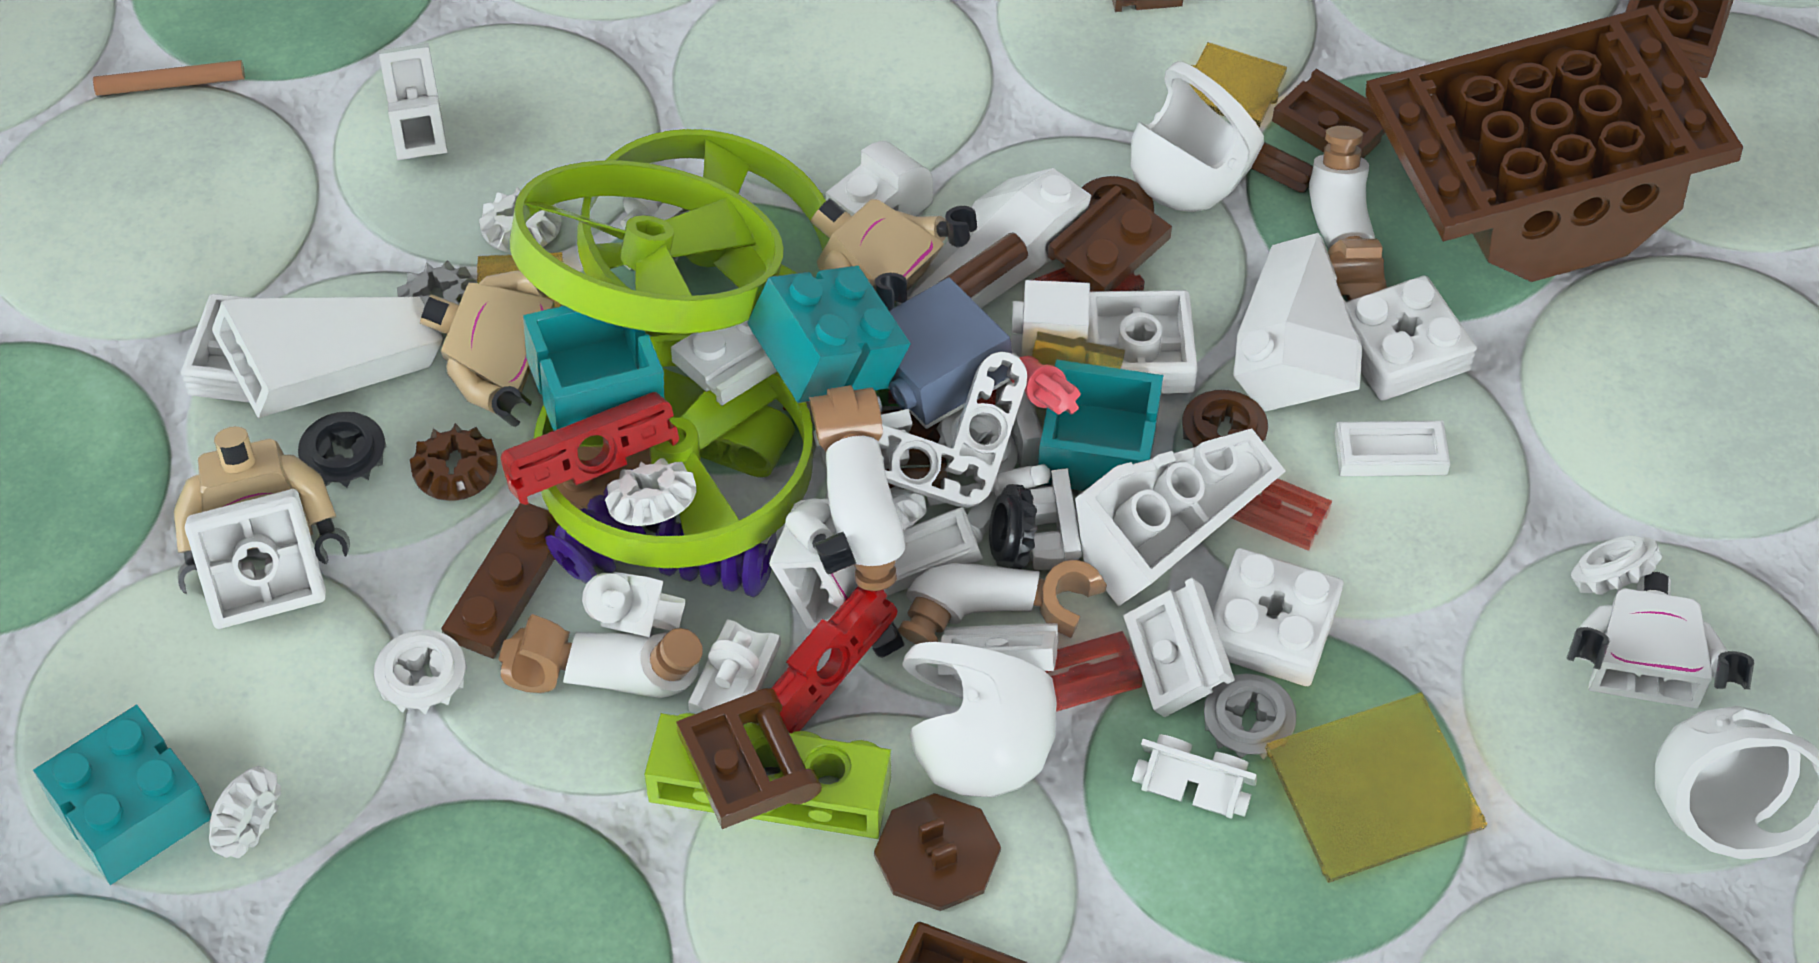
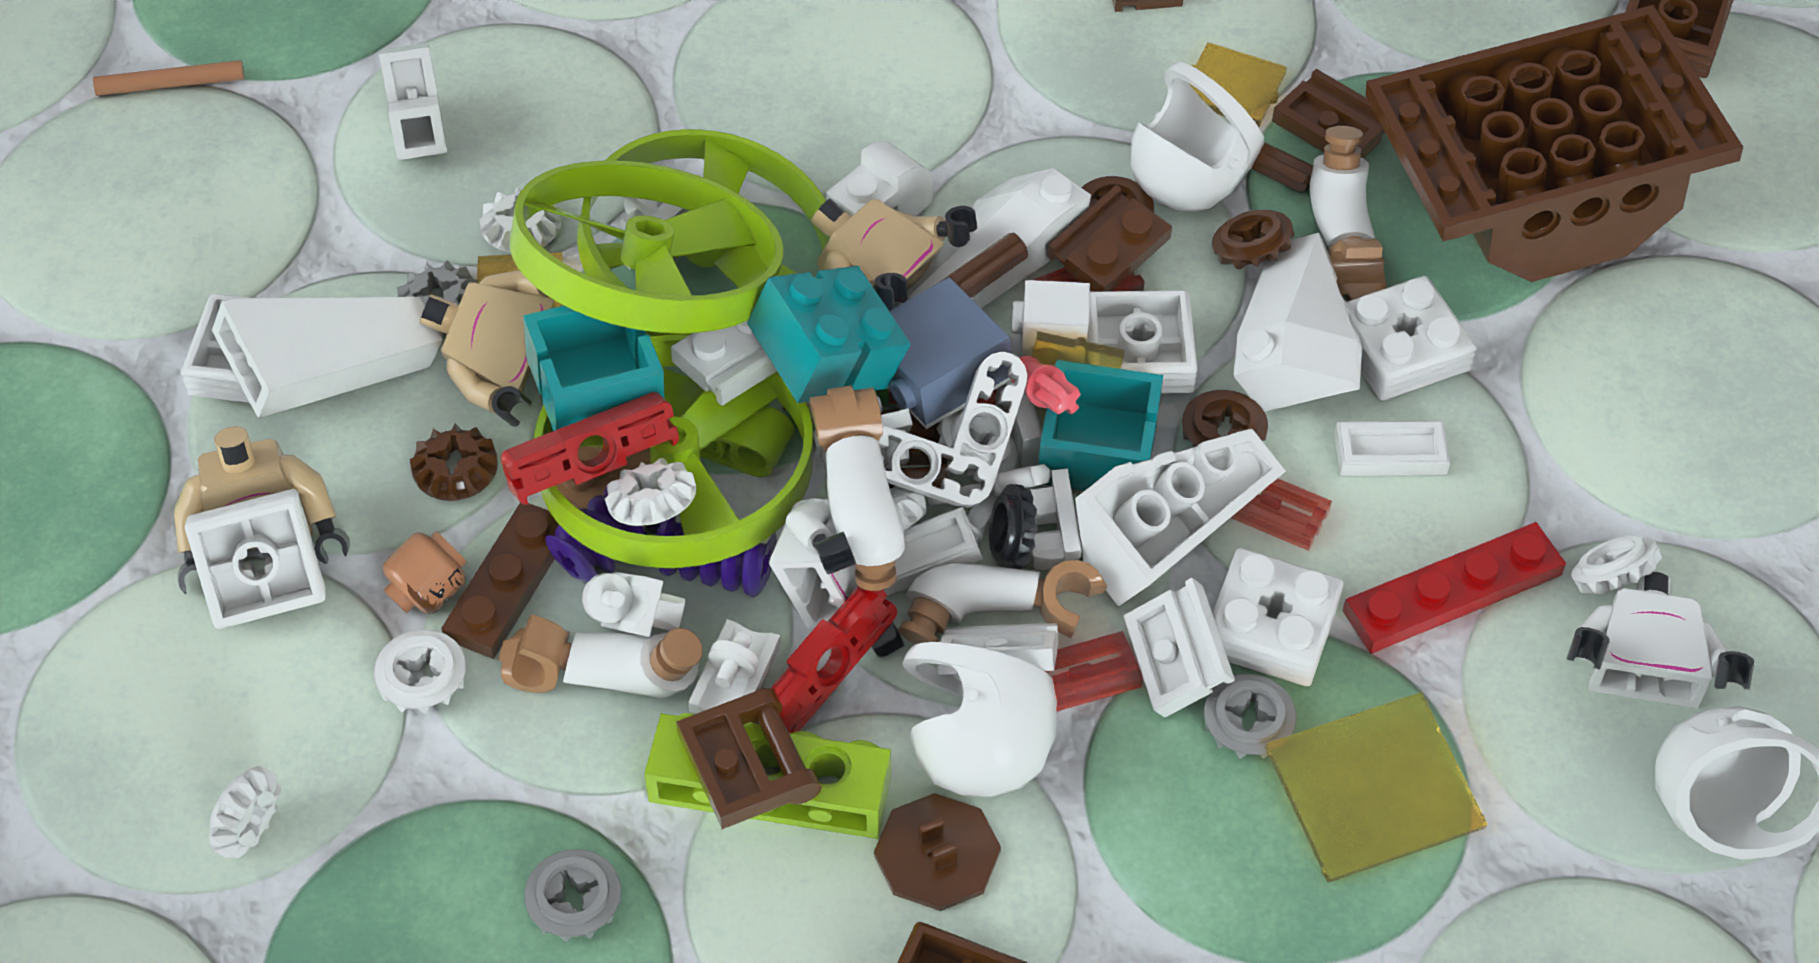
teal piece [33,704,212,885] -> none
black gear [298,412,387,488] -> none
white hinge [1132,734,1257,819] -> none
none -> nougat head [383,531,467,614]
none -> light grey gear [524,849,622,942]
none -> reddish brown gear [1212,210,1295,269]
none -> red plate [1342,522,1566,654]

